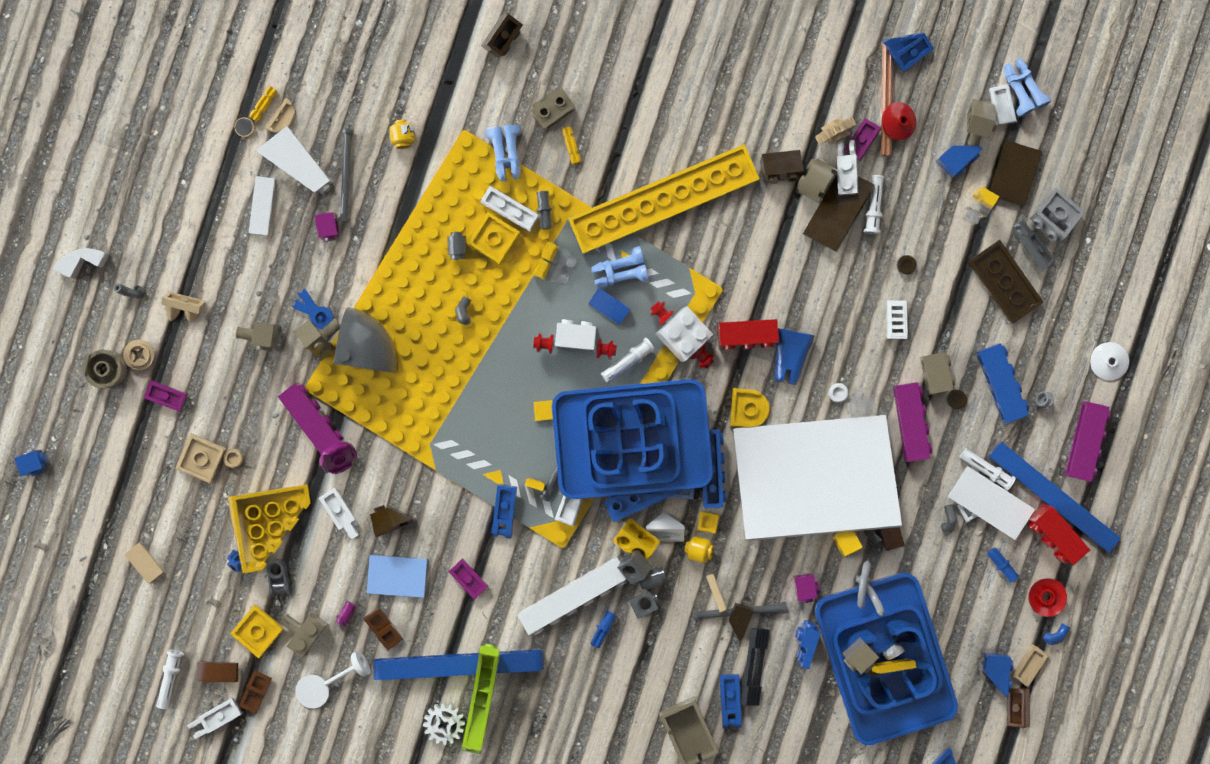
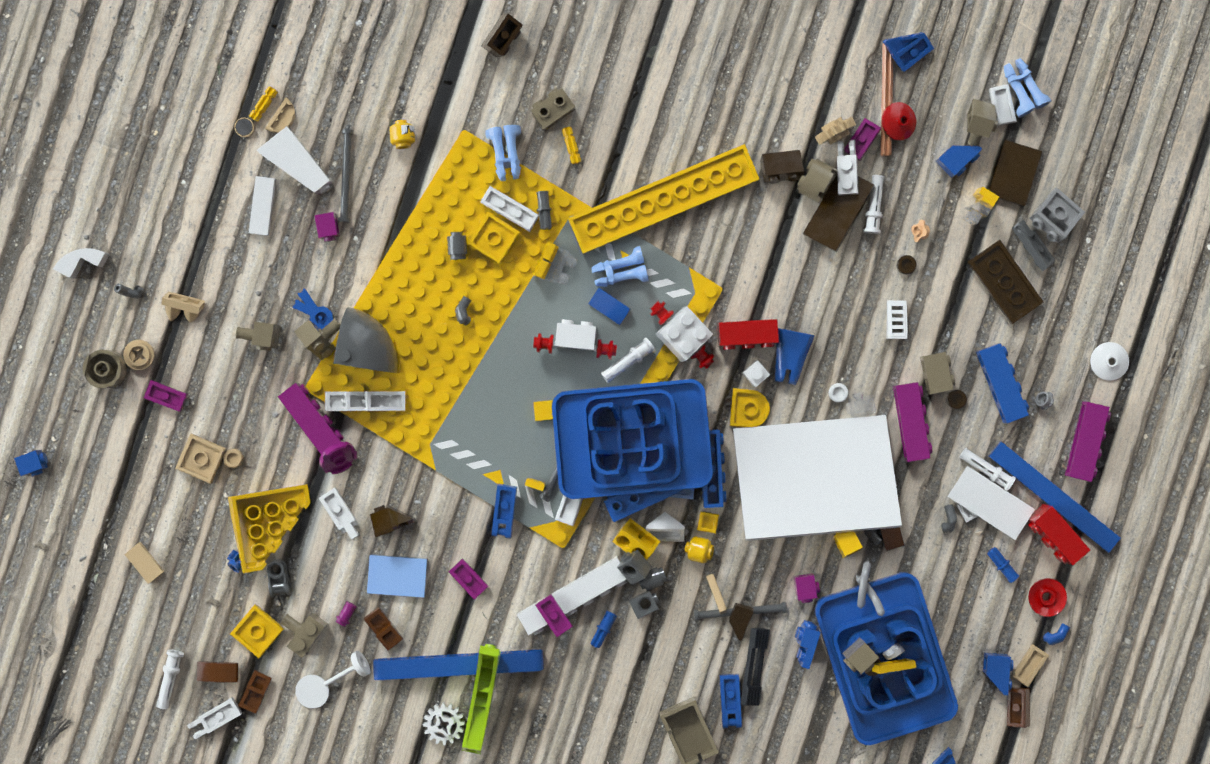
none -> white slope [325,391,405,411]
none -> magenta plate [535,594,573,637]
none -> white brick [742,360,770,387]
none -> light nougat plate [911,220,930,242]

